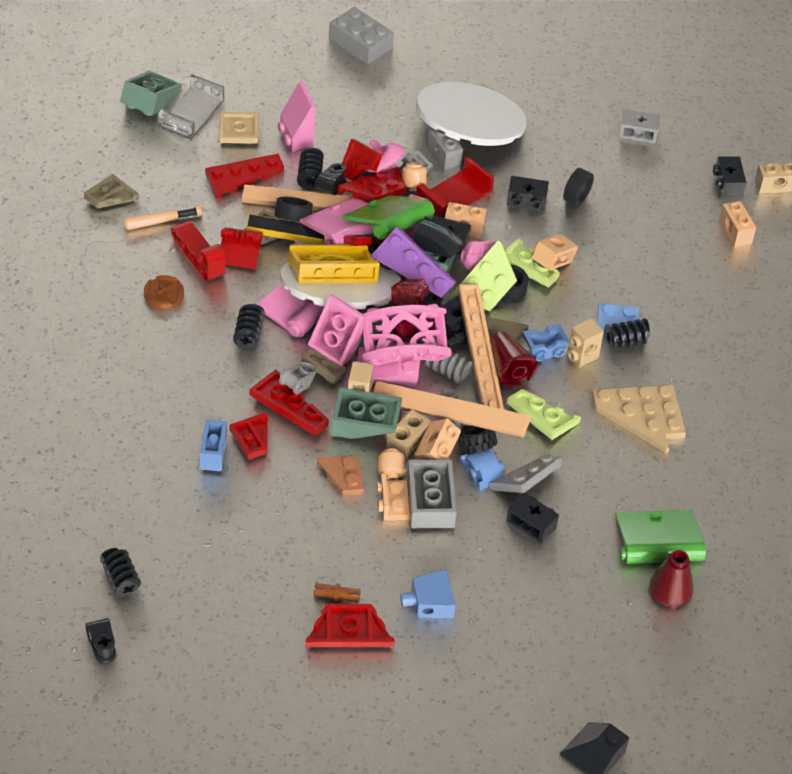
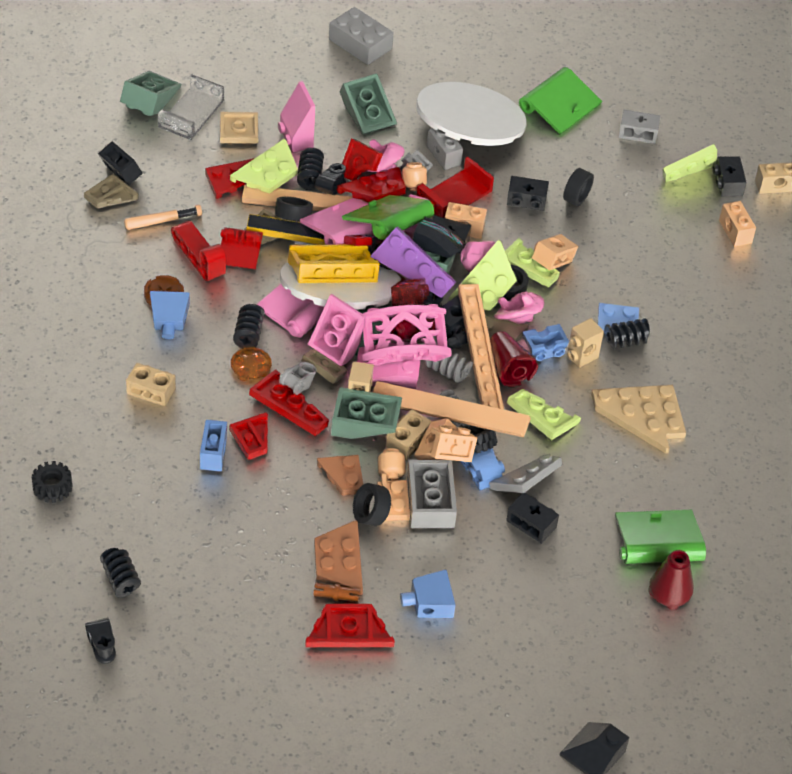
none -> black tyre [31,461,73,503]
none -> black brick [98,141,143,186]
none -> tan brick [126,363,176,406]
none -> medium blue torso [150,291,190,340]
none -> yellowish green wing [230,139,298,194]
none -> clear orange dish [231,347,272,381]
none -> nougat wing [314,521,363,596]
none -> sand green slope [339,73,397,135]
none -> black tyre [353,483,391,527]
none -> light nougat bracket [430,425,477,462]
none -> bright pink piece [494,292,544,324]
none -> bright green door [519,67,603,135]
none -> yellowish green wing [663,144,717,182]

